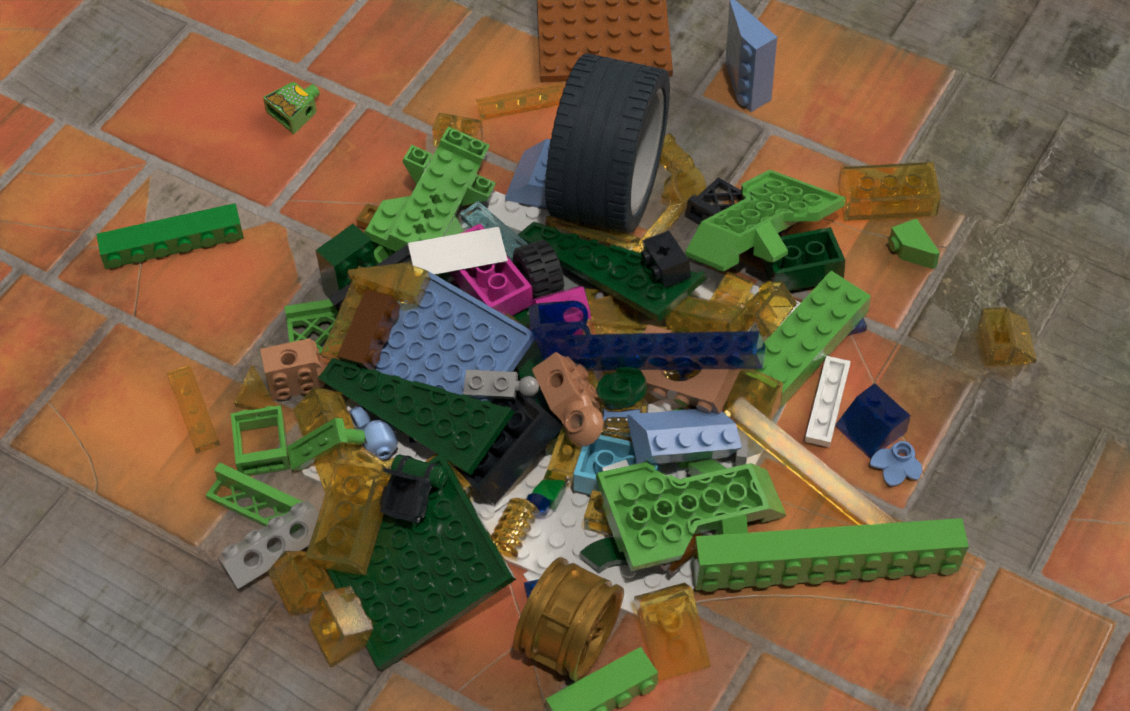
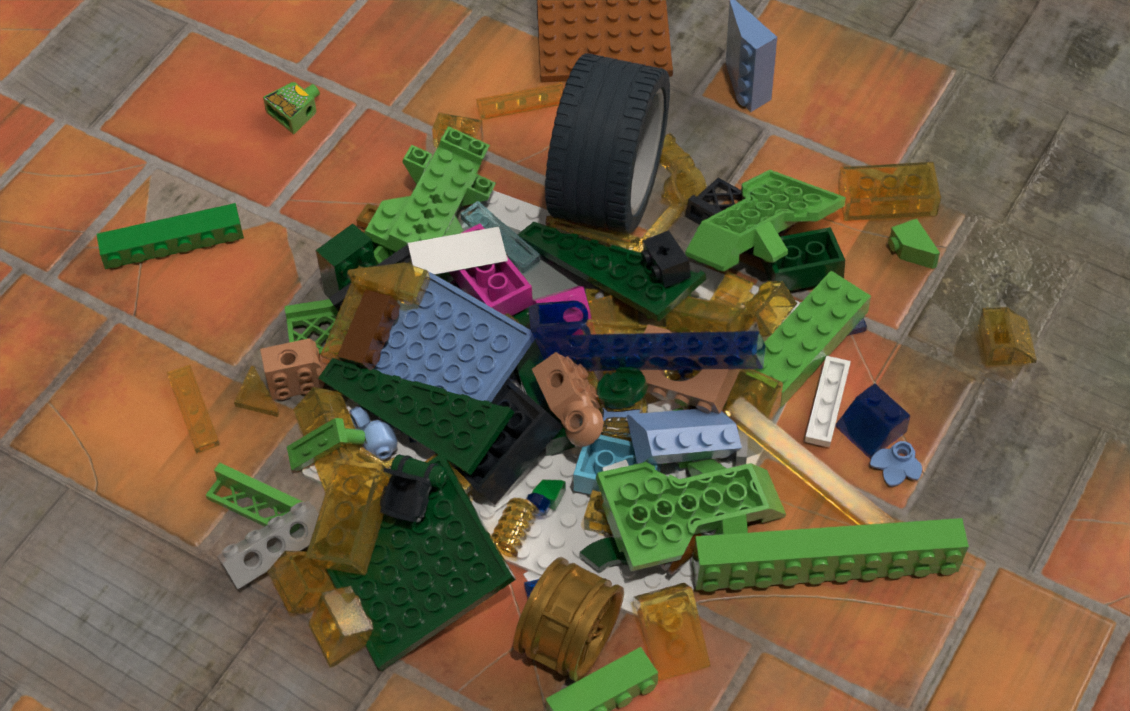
bright green window [231,405,290,476] -> none
light grey plate [463,370,539,400] -> none
medium blue slope [505,139,550,208] -> none
black tyre [513,240,564,299] -> none
clear yellow slope [543,424,582,487] -> none

